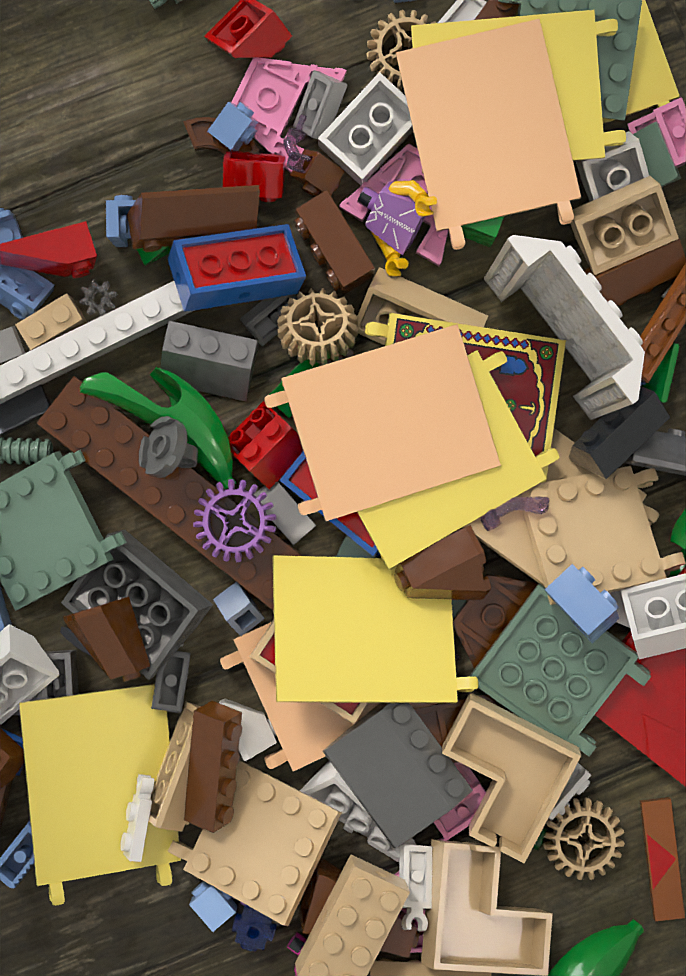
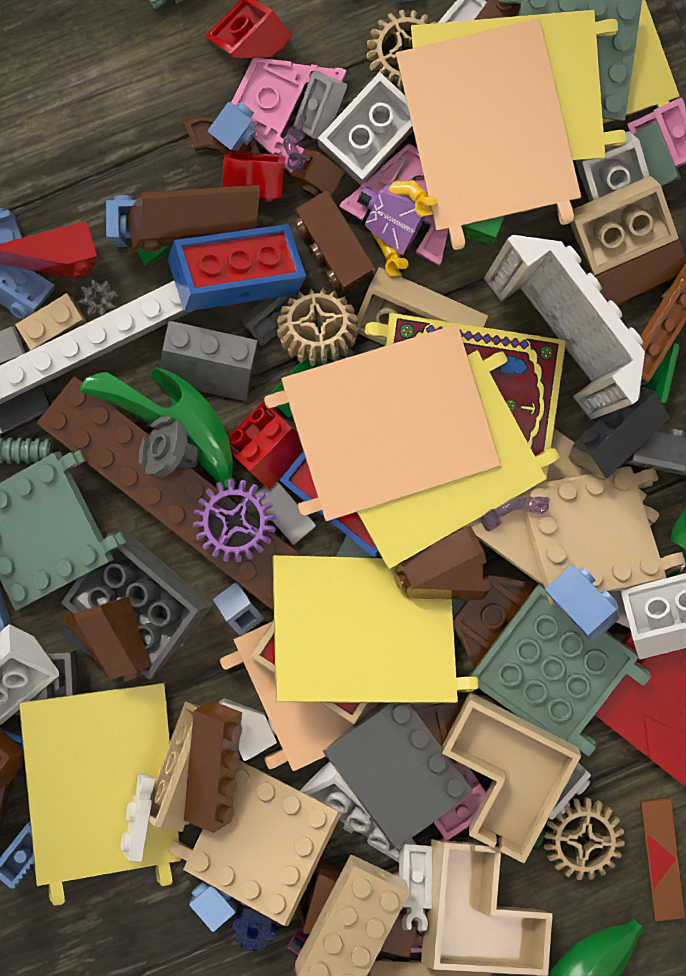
dark grey slope [151,651,191,713] -> none

